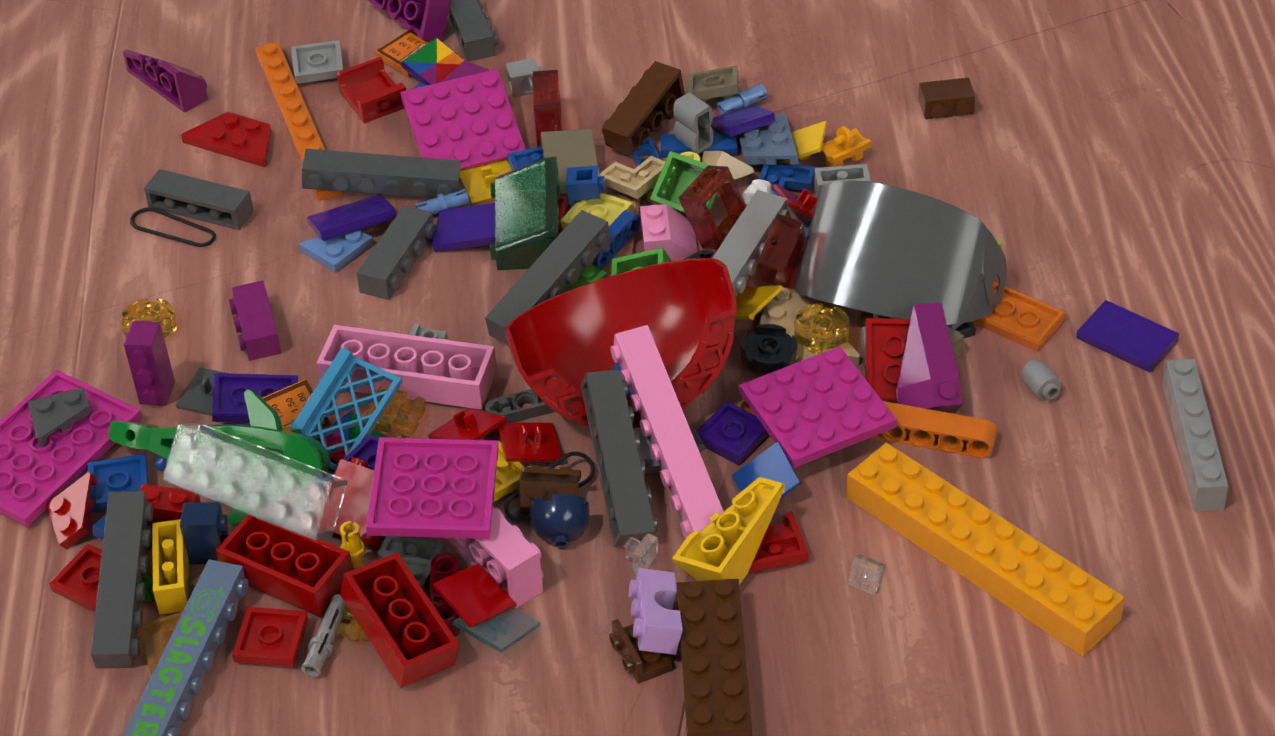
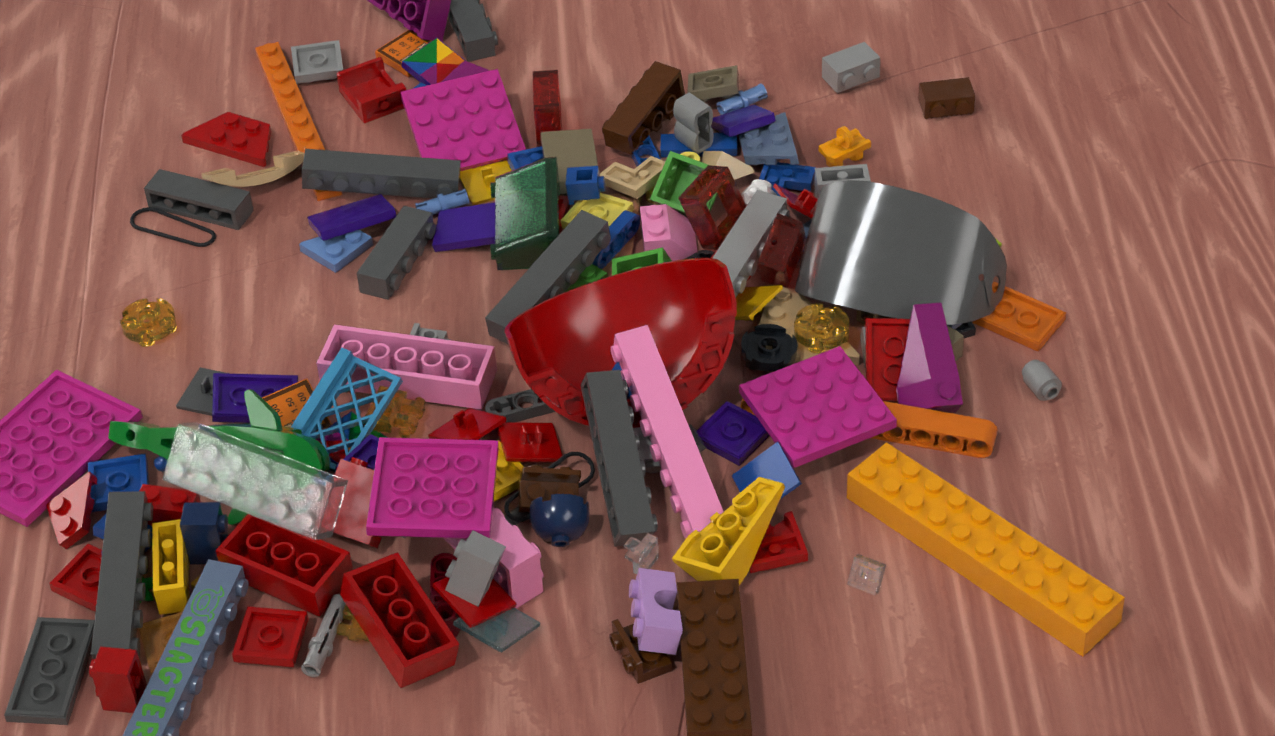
dark grey wing [28,387,91,446] -> none
magenta wedge [123,49,208,113] -> none
magenta brick [124,321,175,406] -> none
magenta brick [228,280,282,361] -> none
yellow pin [339,521,365,570] -> none
dark grey wing [377,536,445,592] -> none
light grey brick [506,58,545,97] -> none
yellow piece [777,121,828,163] -> none
dark purple tile [1076,300,1179,372] -> none
light grey brick [1162,359,1228,512] -> none
none -> dark grey tile [4,617,95,725]
none -> red brick [89,646,147,713]
none -> tan slope [202,151,305,187]
none -> light grey brick [445,530,506,606]
none -> light grey brick [822,42,880,93]

